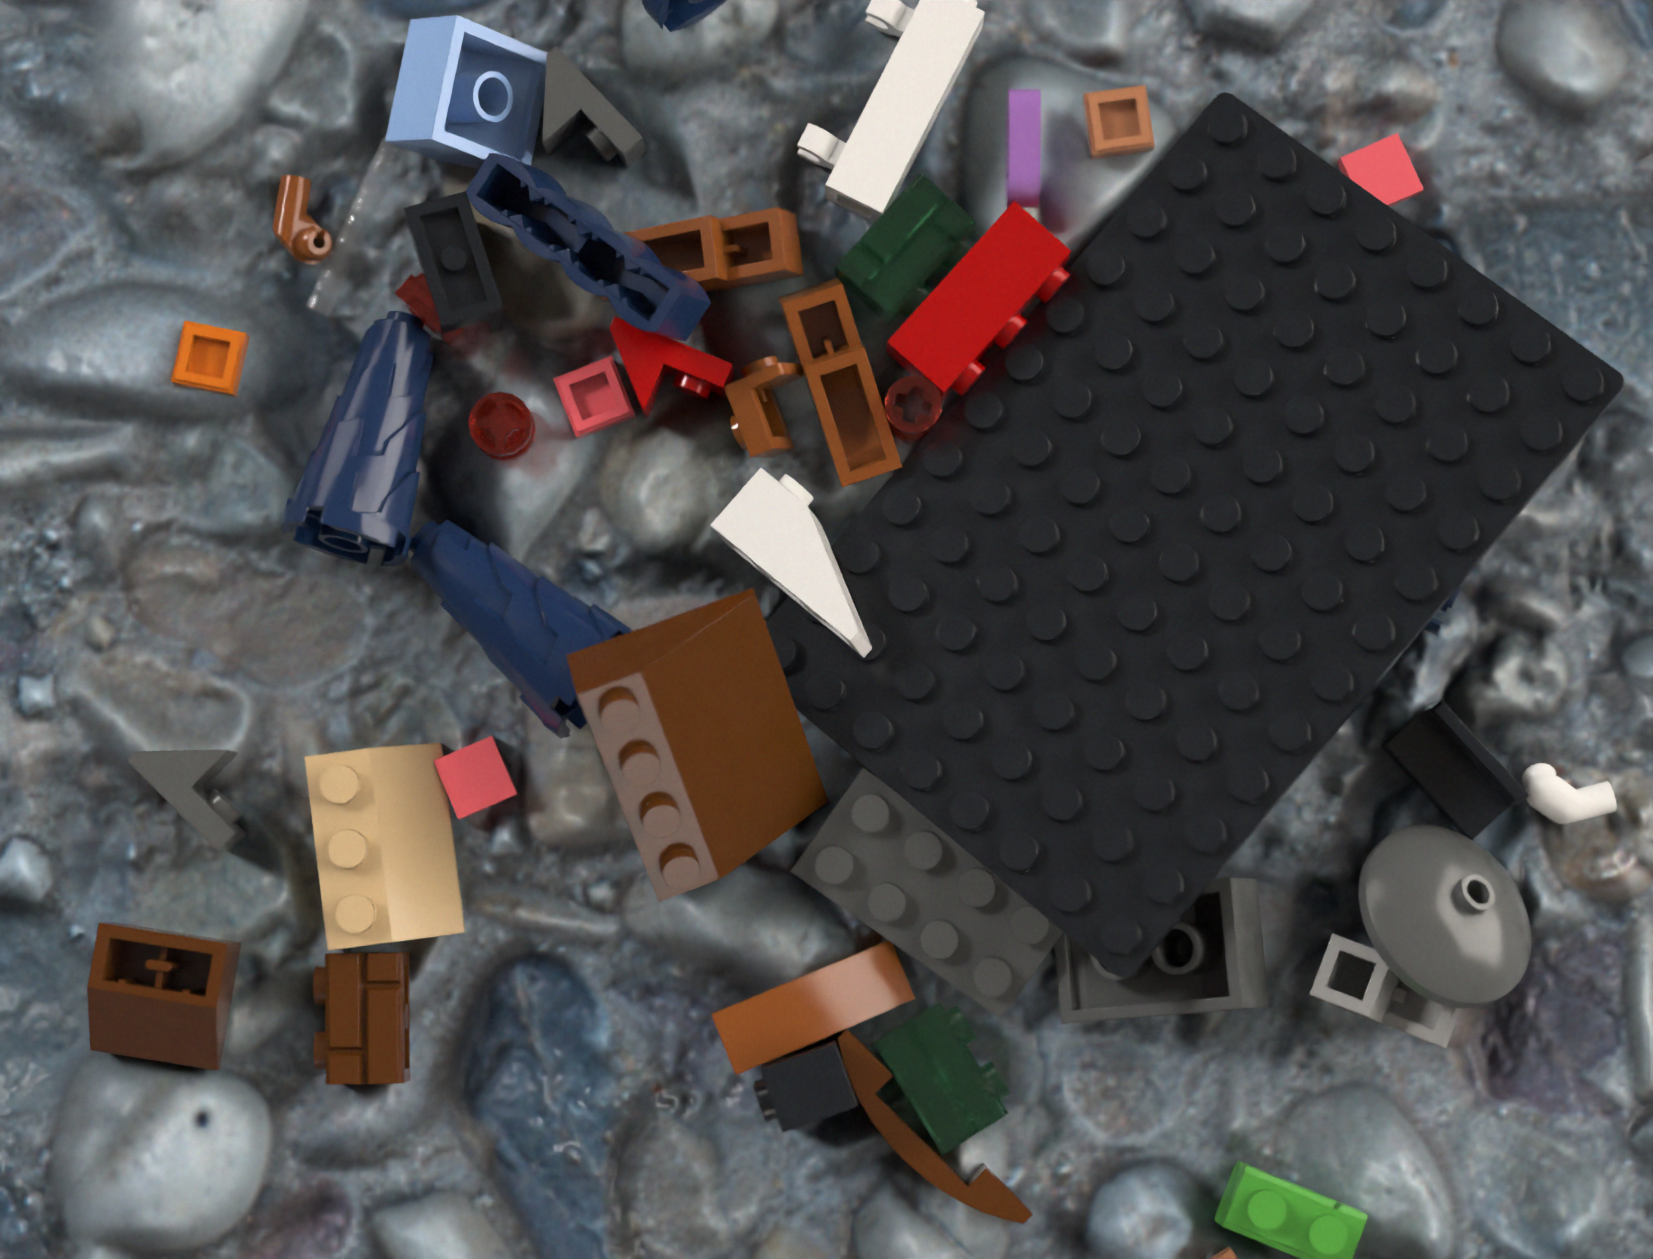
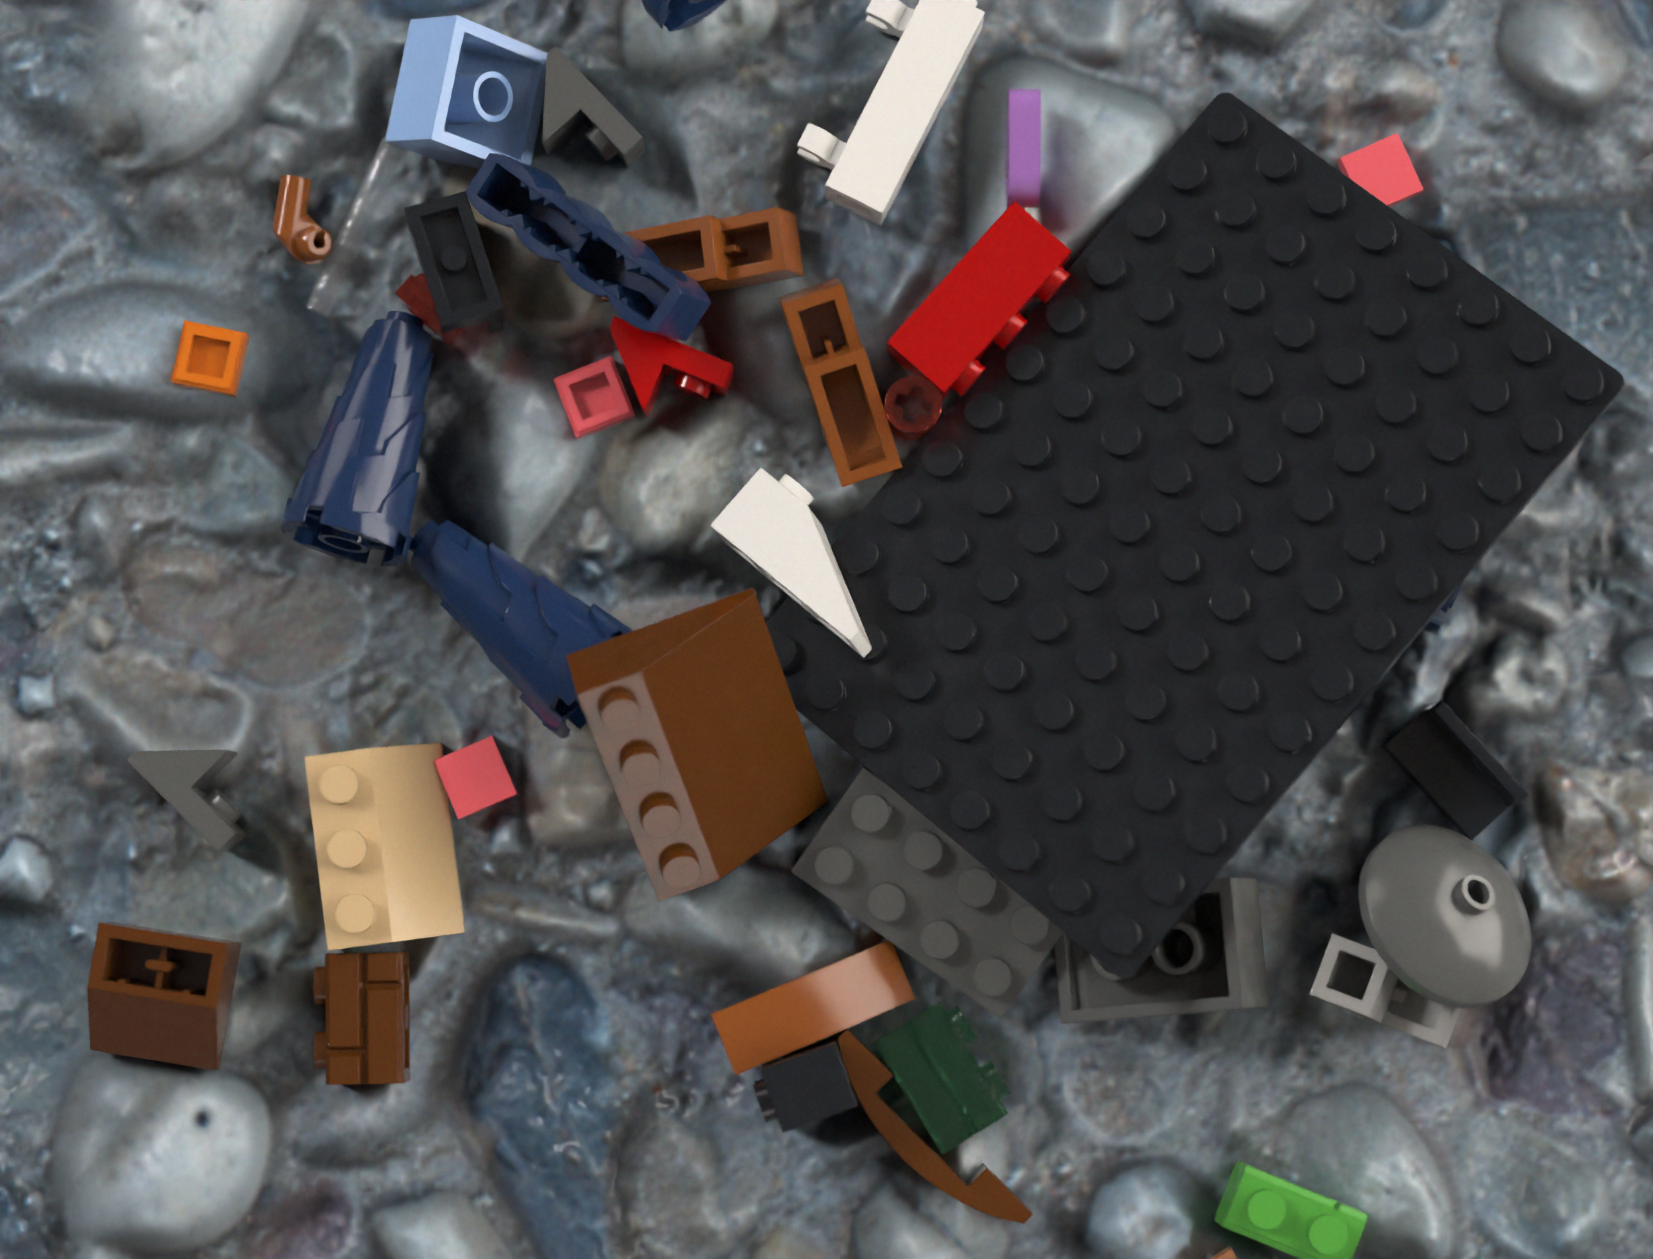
clear red wheel [468,392,536,462] -> none
dark orange bracket [724,356,804,458] -> none
clear green brick [835,173,977,326] -> none
nougat tile [1082,85,1155,159] -> none
white arm [1521,763,1617,824] -> none

